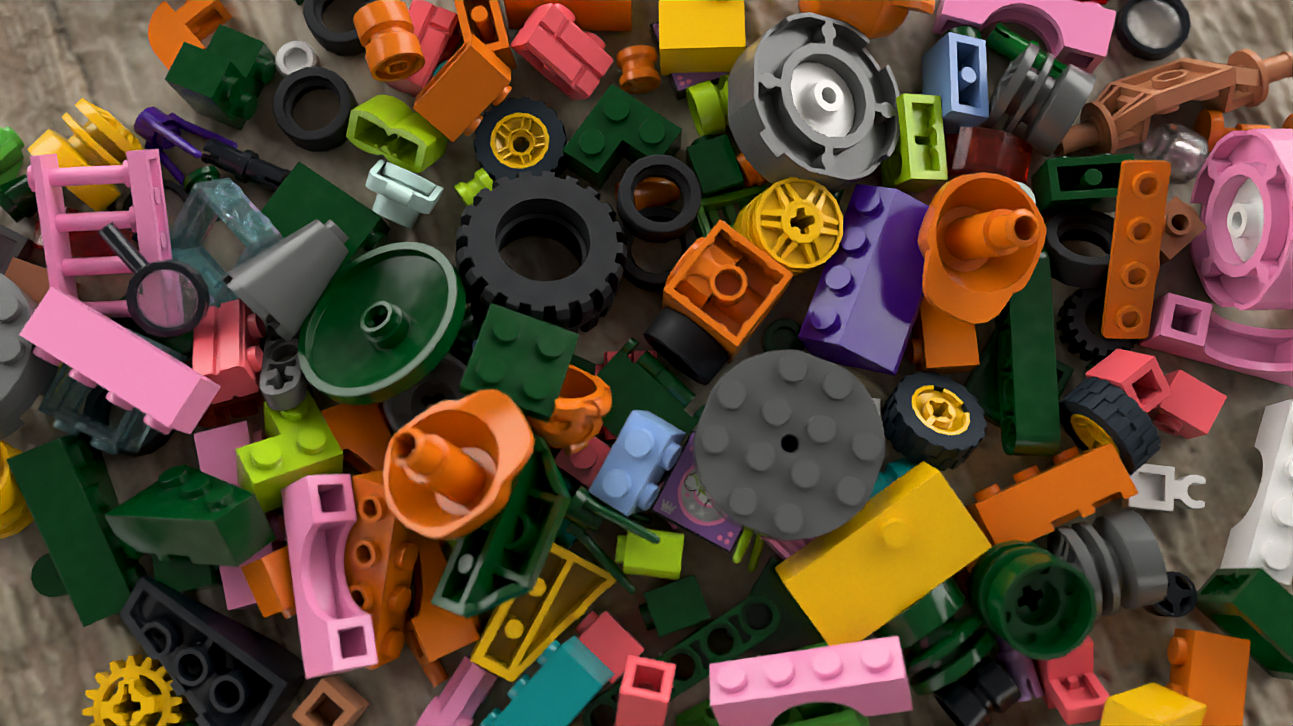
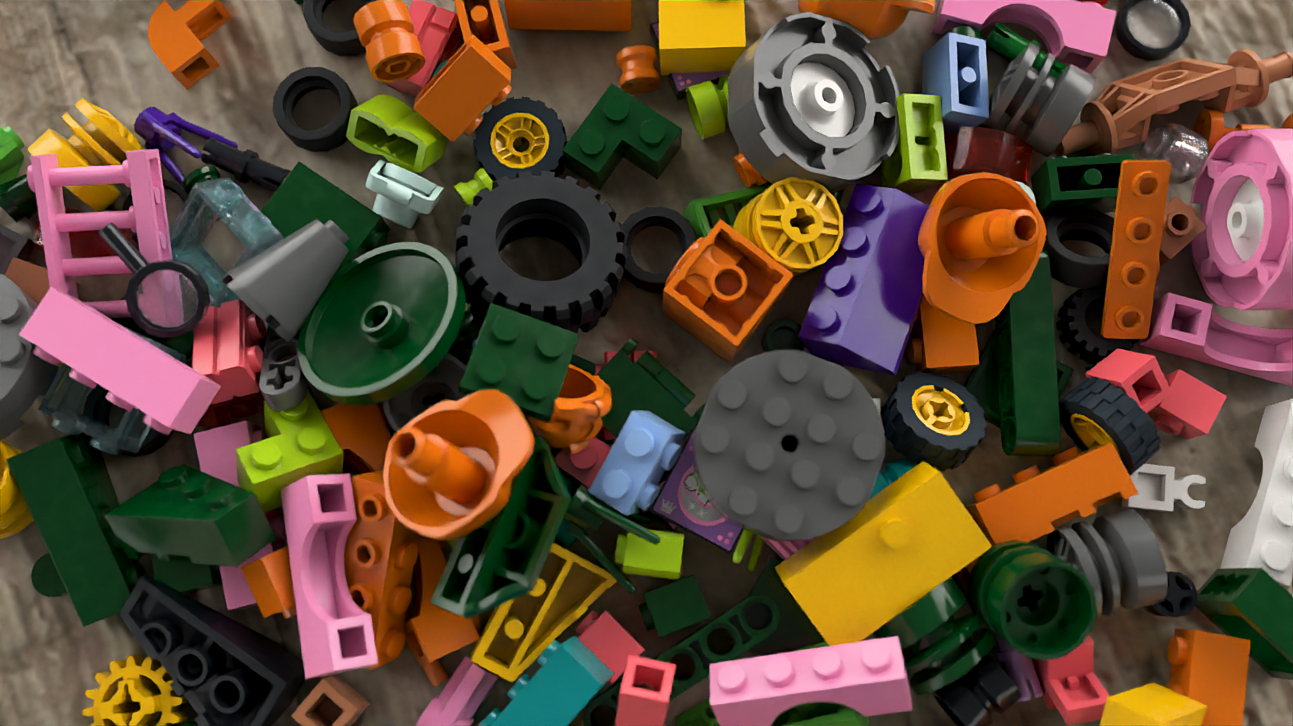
dark green brick [164,24,276,131] -> none
white tile [275,41,320,79] -> none
coral brick [510,3,613,100] -> none
orange cone [615,177,680,211] -> none
black tyre [616,154,701,243] -> none
black tyre [643,307,729,386] -> none
dark green brick [685,134,744,199] -> none

